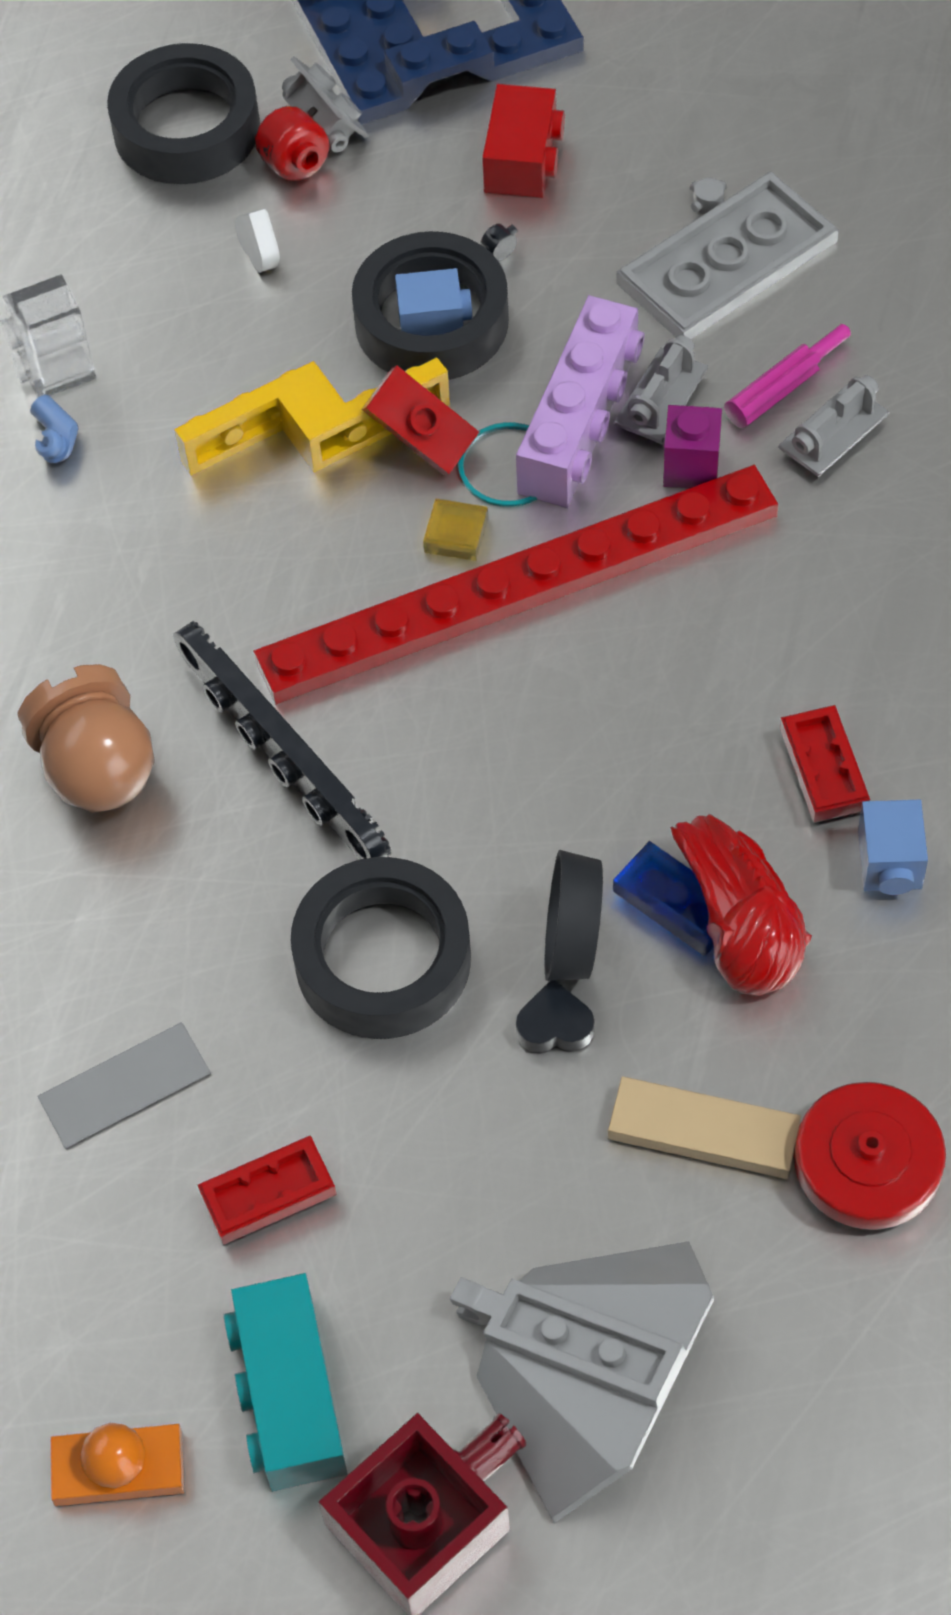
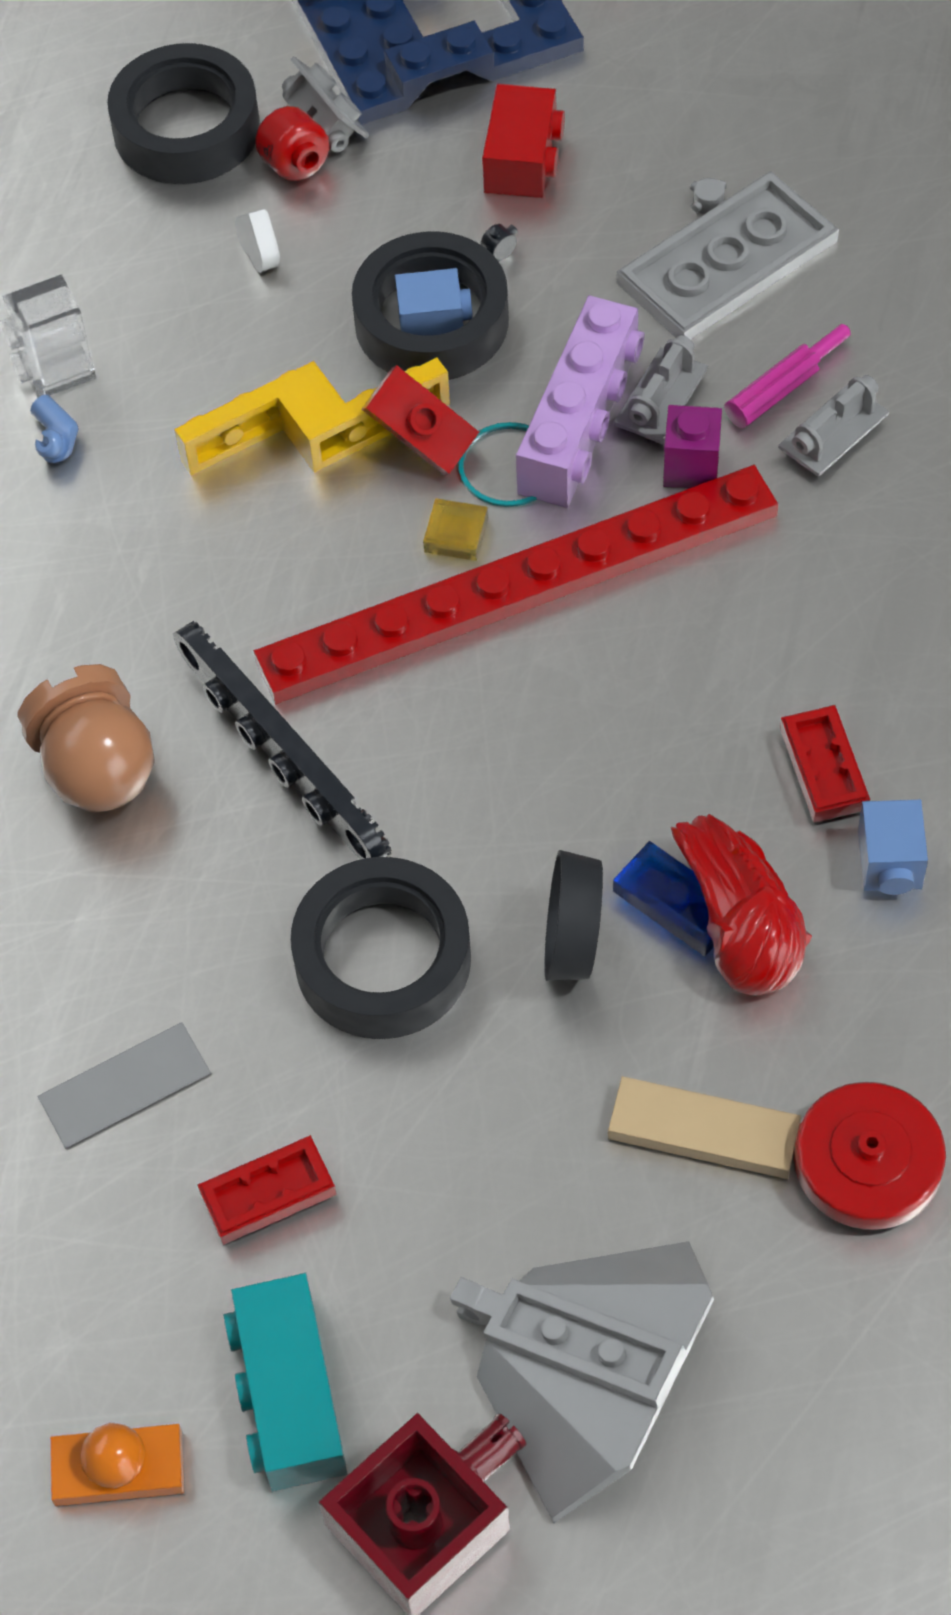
black tile [516,980,595,1053] -> none

